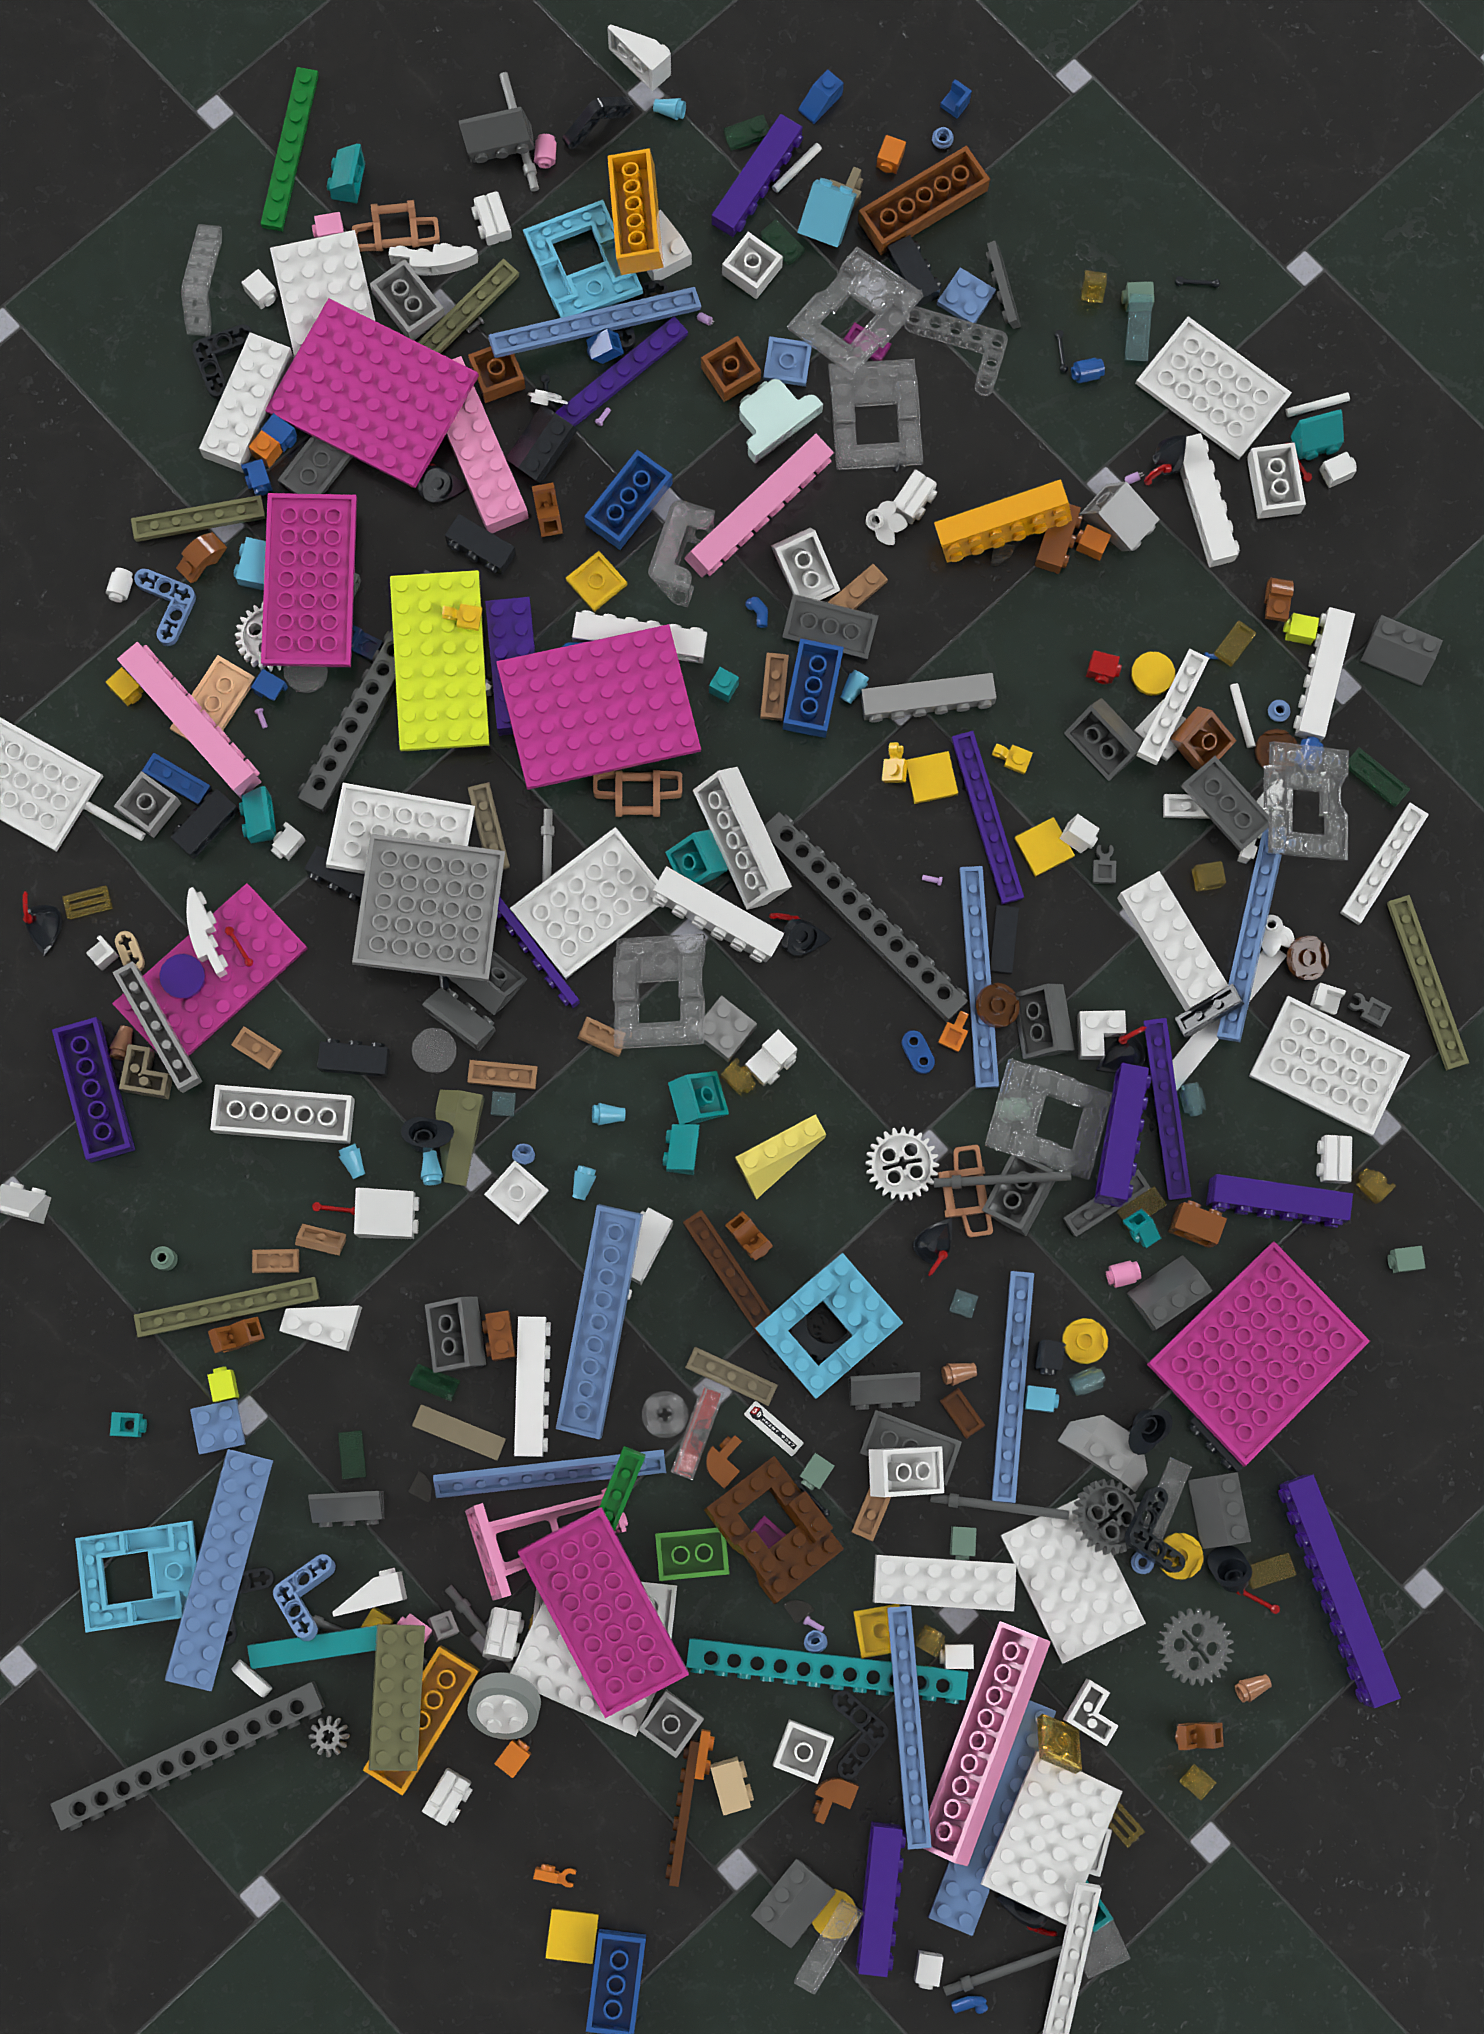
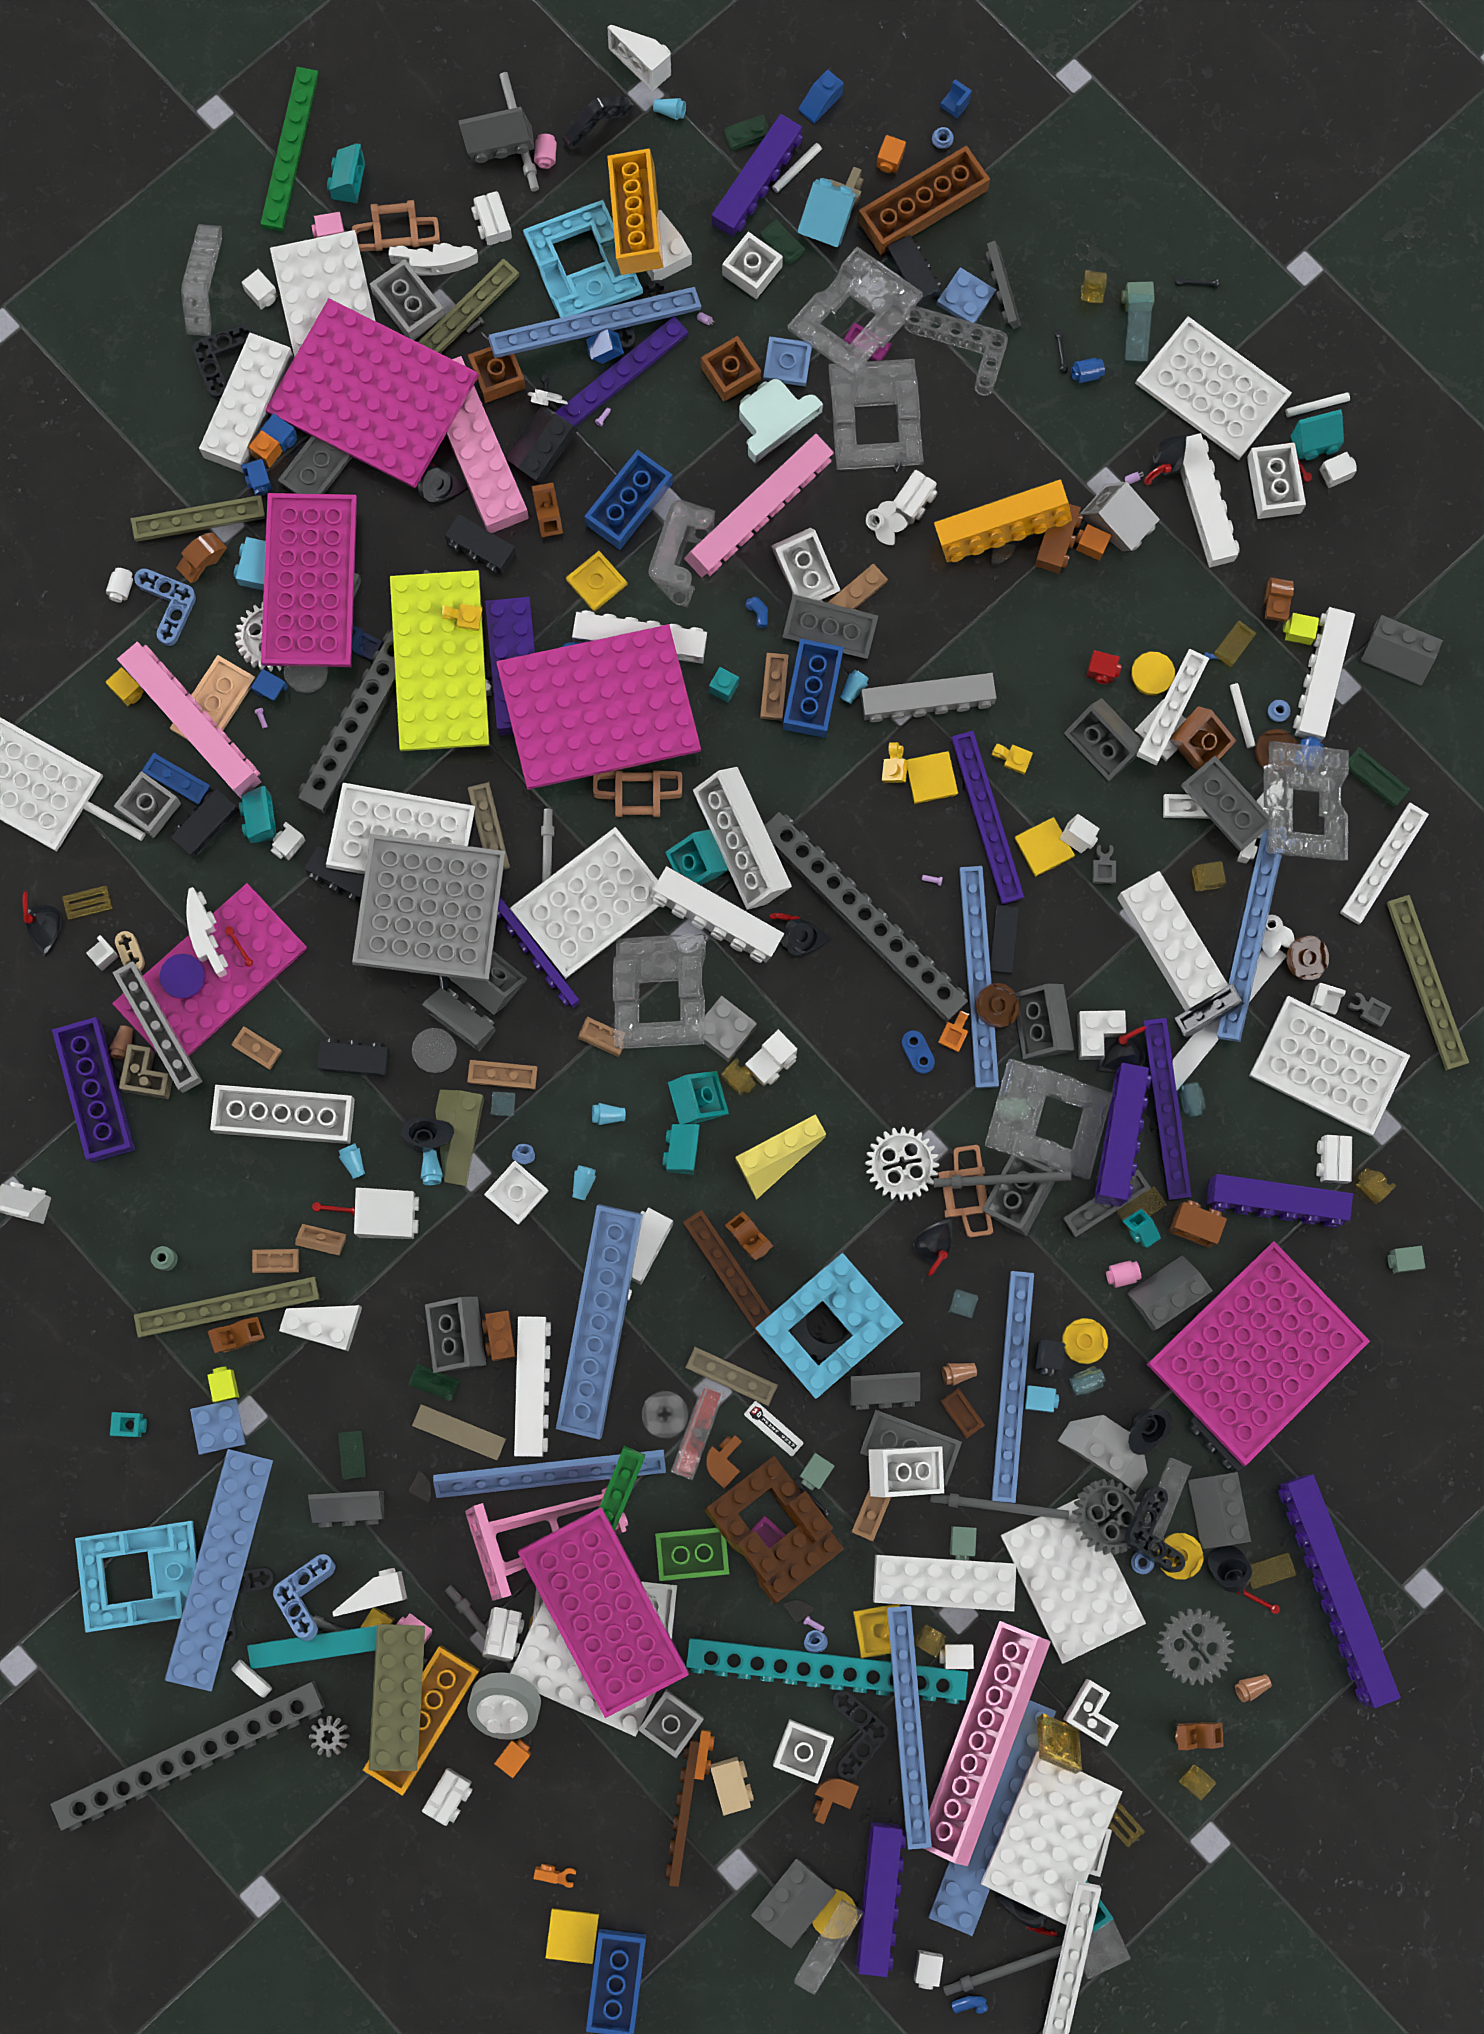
light grey plate [427,1610,459,1642] -> none

